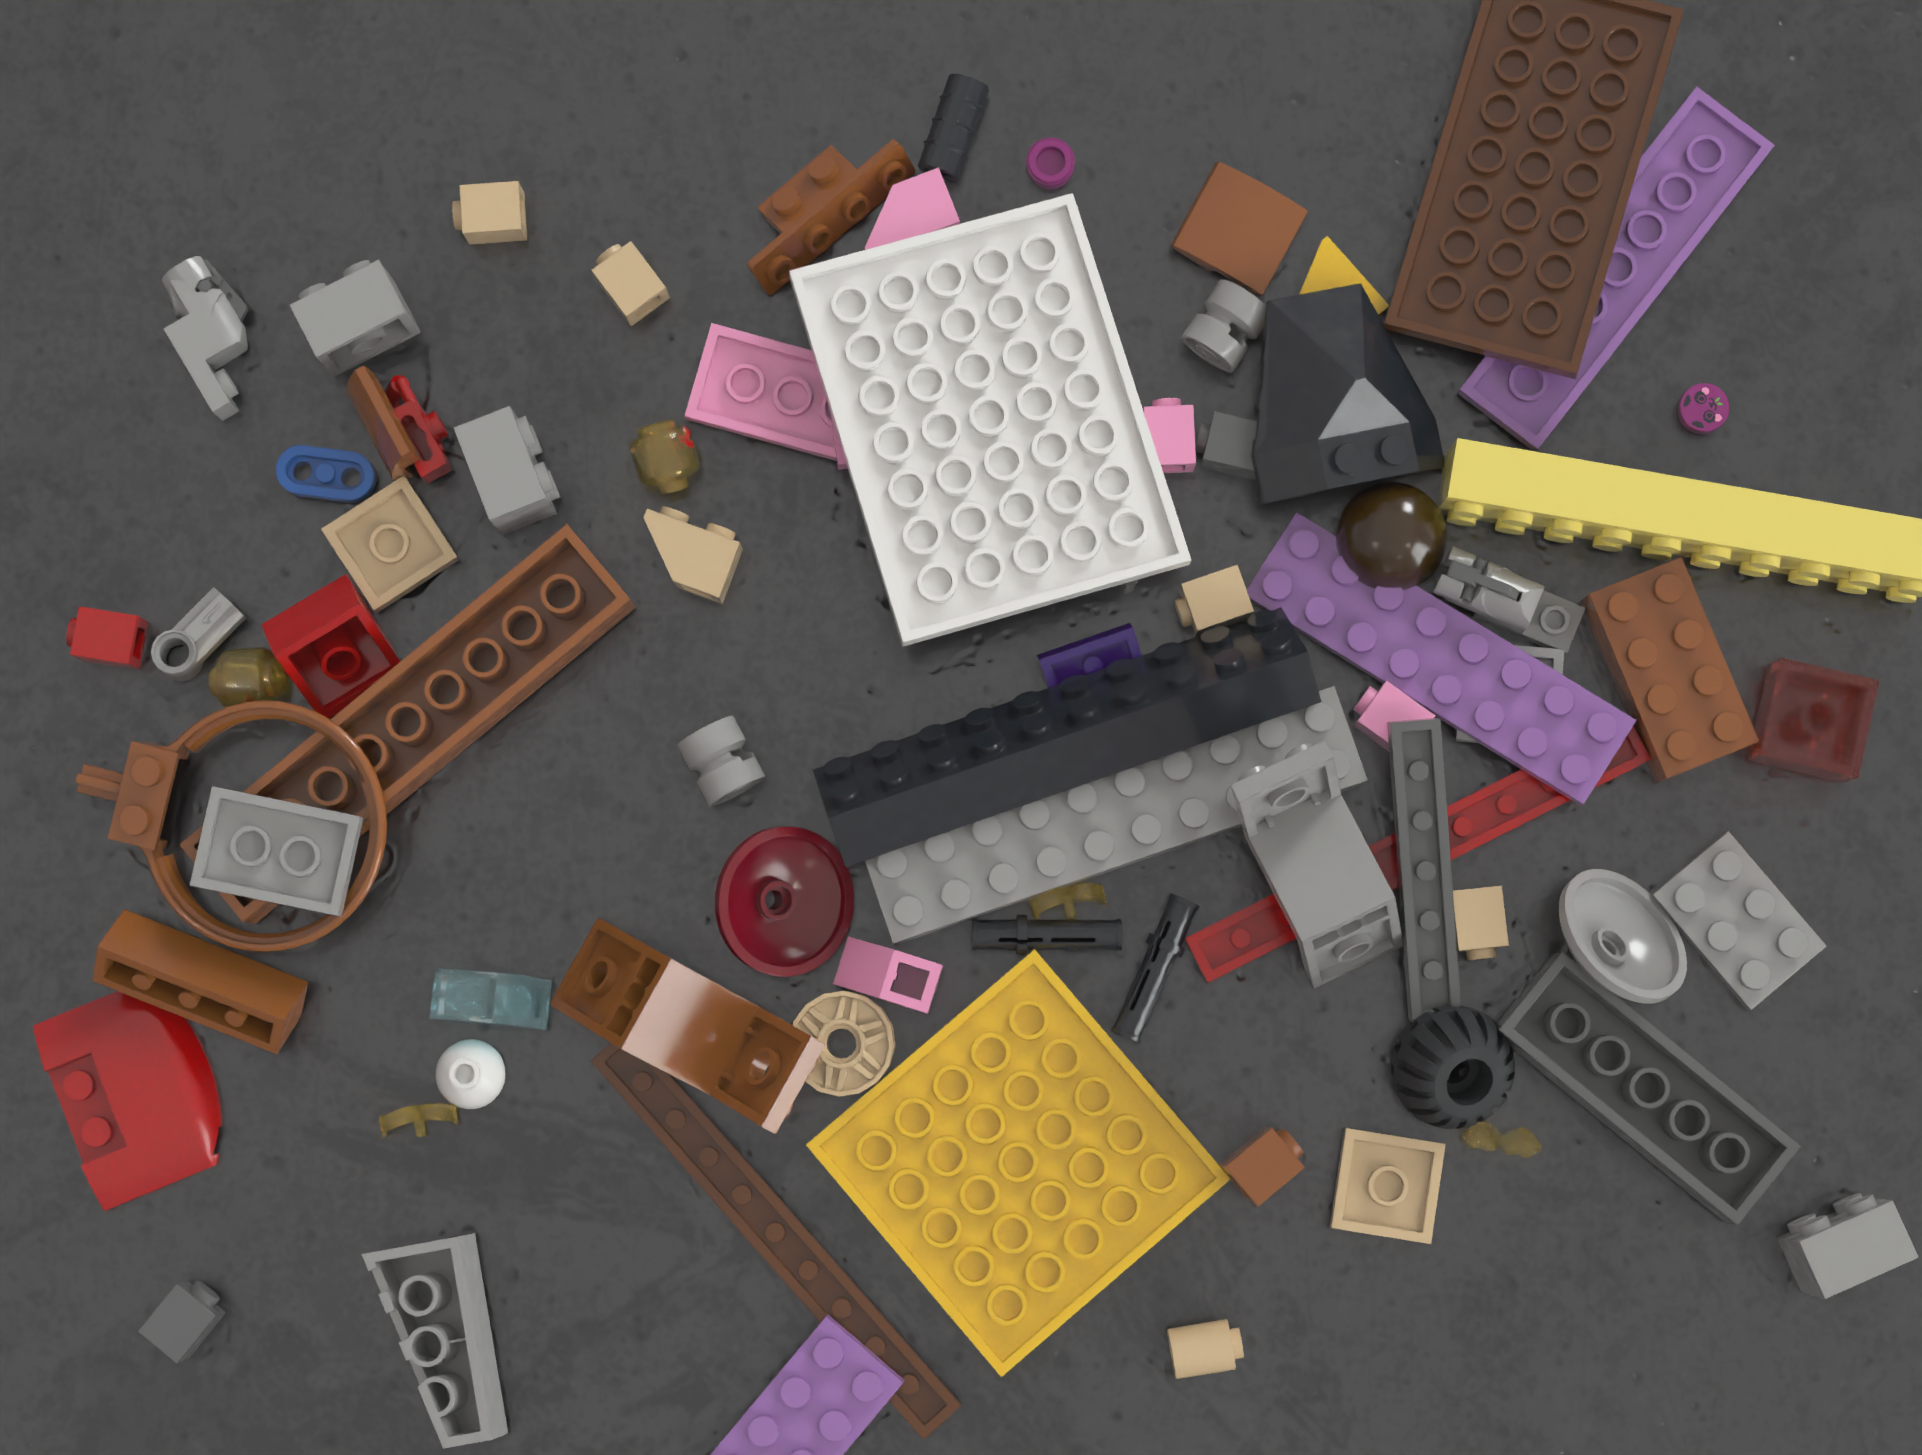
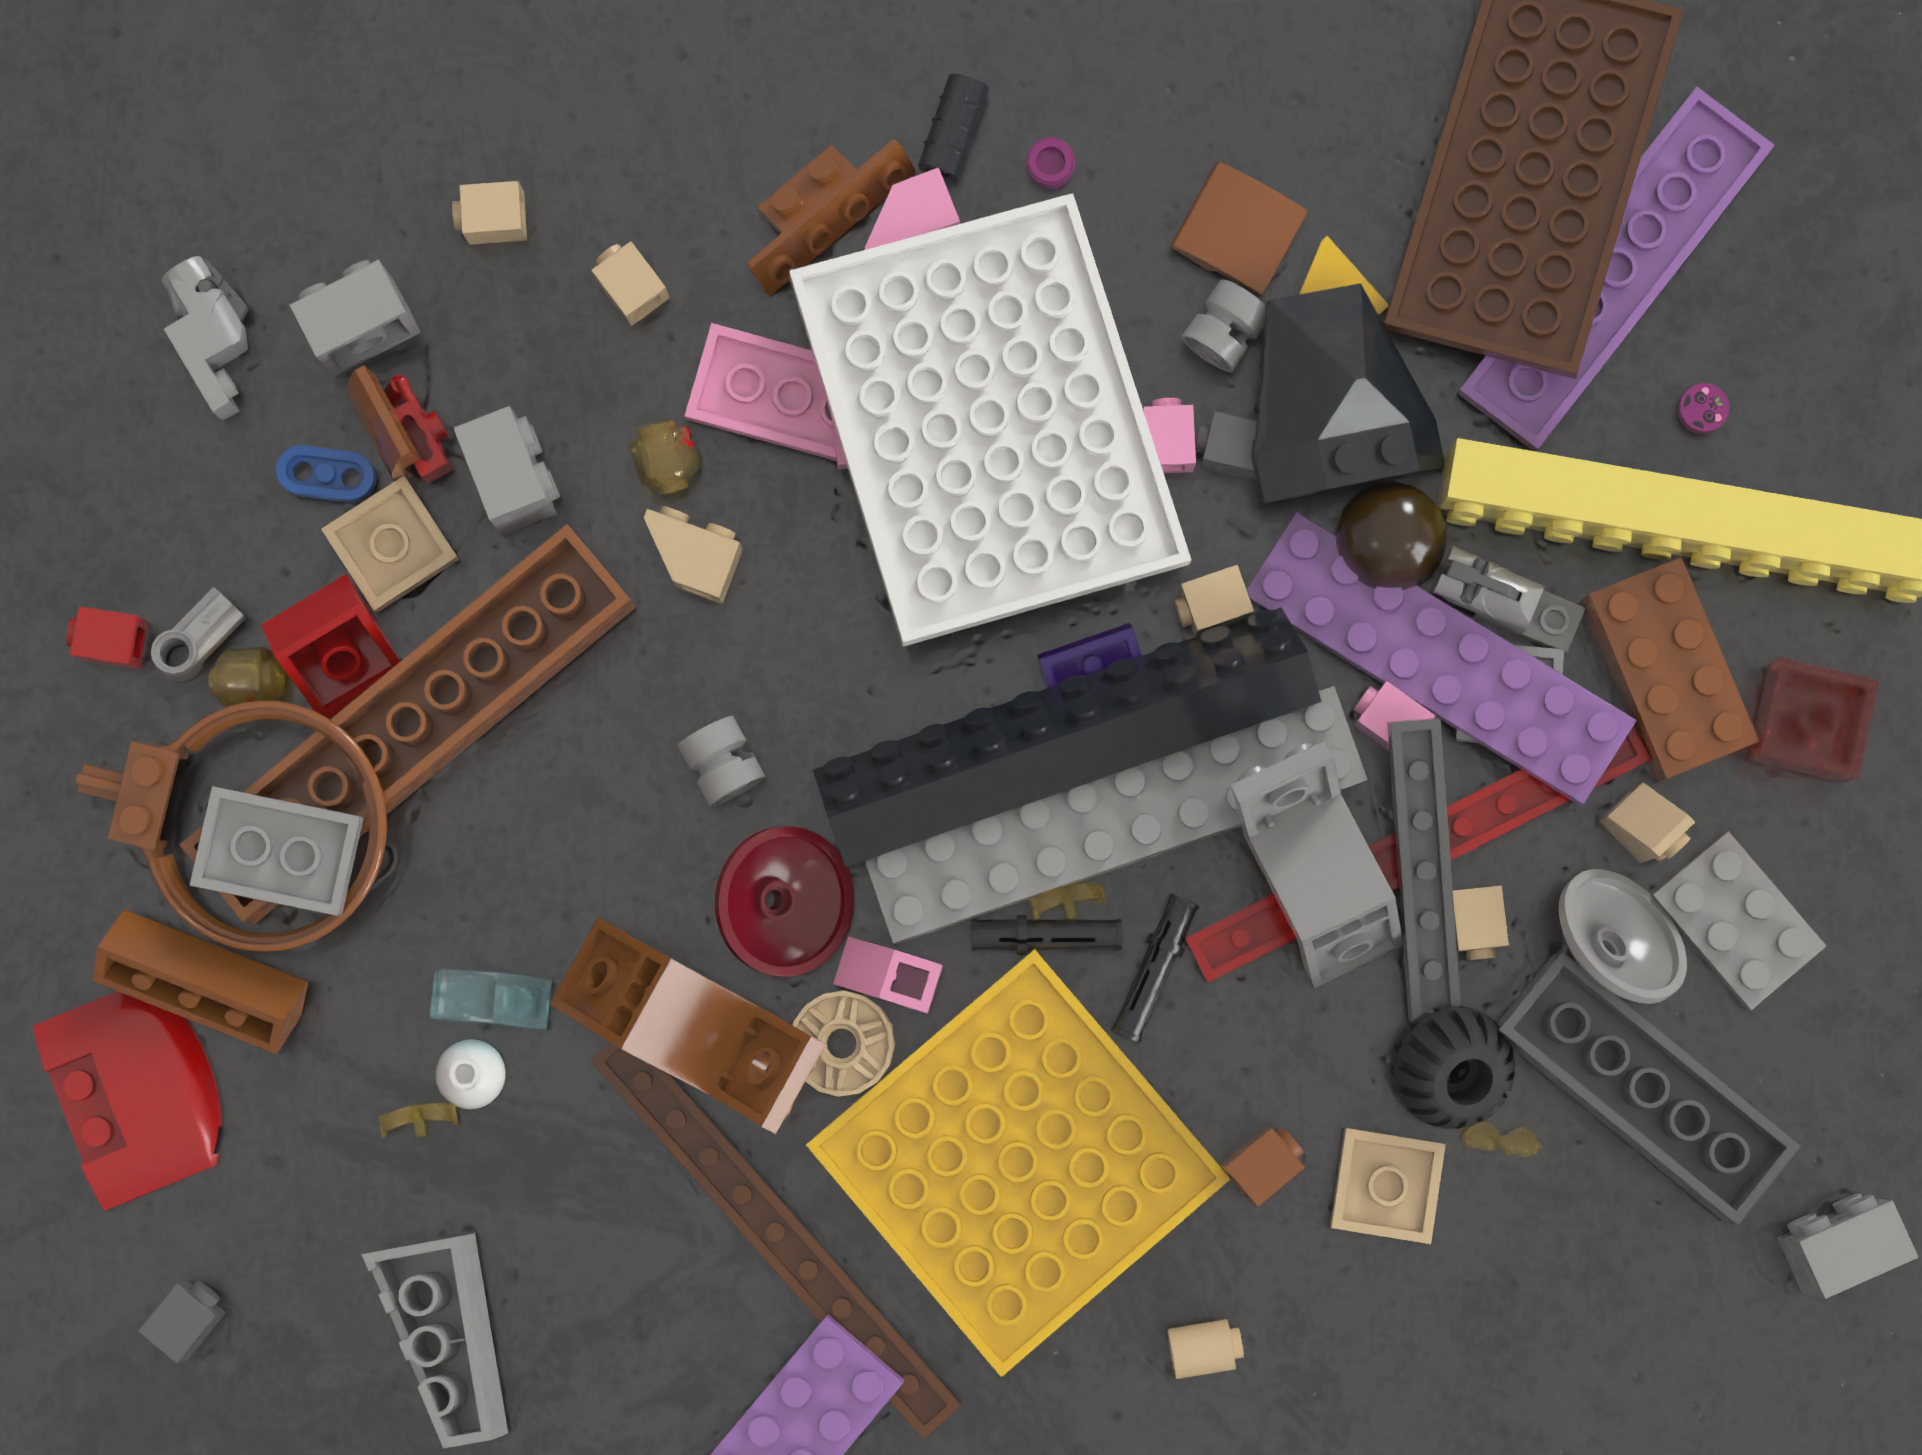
none -> tan slope [1599,783,1695,864]

